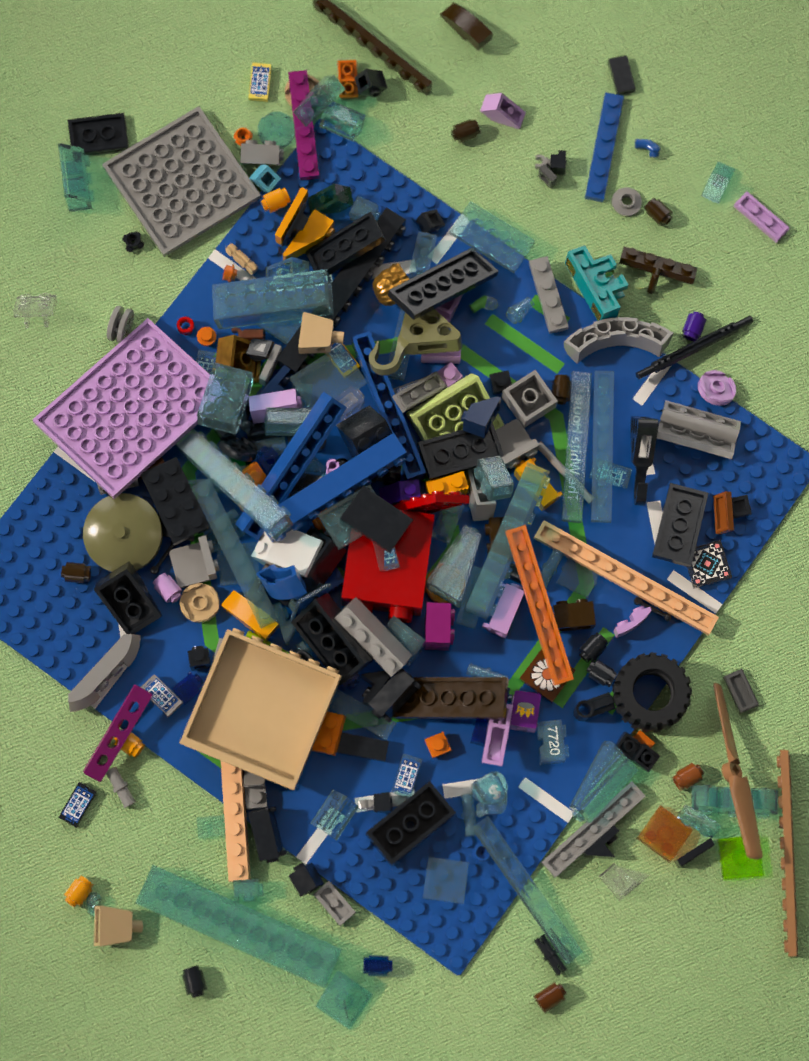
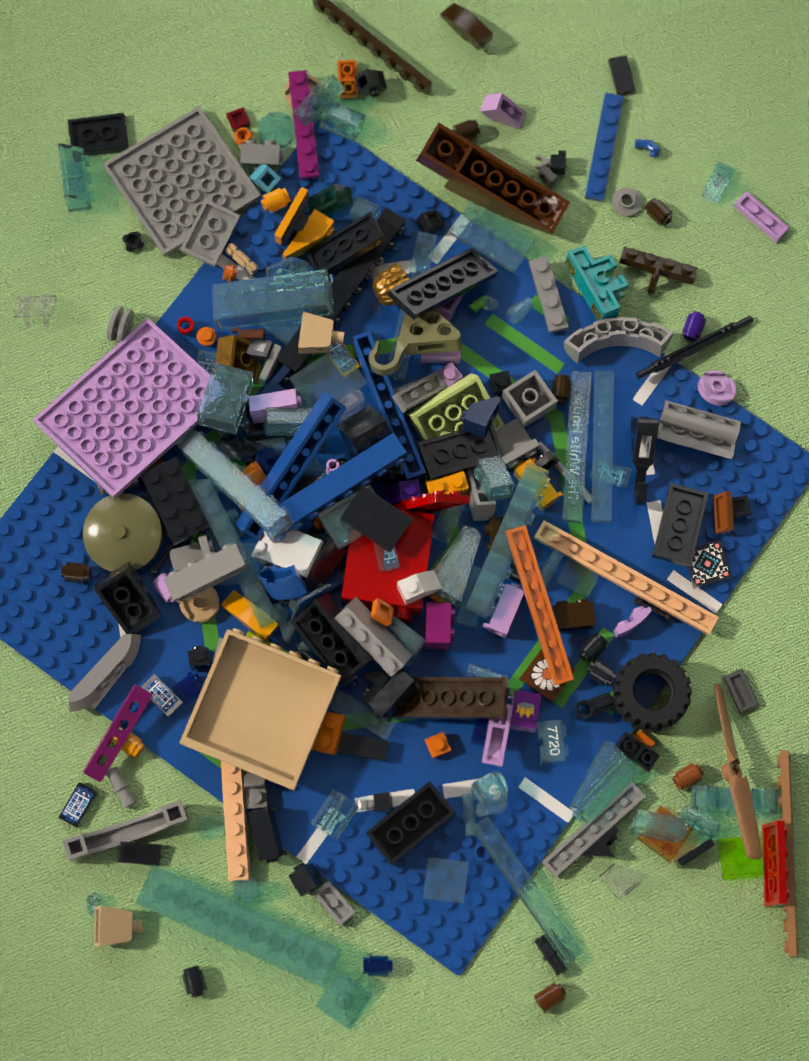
light orange brick [64,876,94,908] -> none
tile [249,63,271,102] -> none
tile [391,753,423,798] -> none
none -> light grey arch [62,800,189,863]
none -> black tile [118,841,162,866]
none -> light grey brick [164,543,250,603]
none -> light grey plate [180,199,240,268]
none -> dark red tile [226,107,251,133]
none -> orange plate [371,598,394,627]
none -> white slope [397,570,442,605]
none -> reddish brown slope [416,122,570,235]
none -> black plate [535,451,560,473]
none -> clear light blue brick [631,809,688,843]
none -> red plate [762,820,789,907]

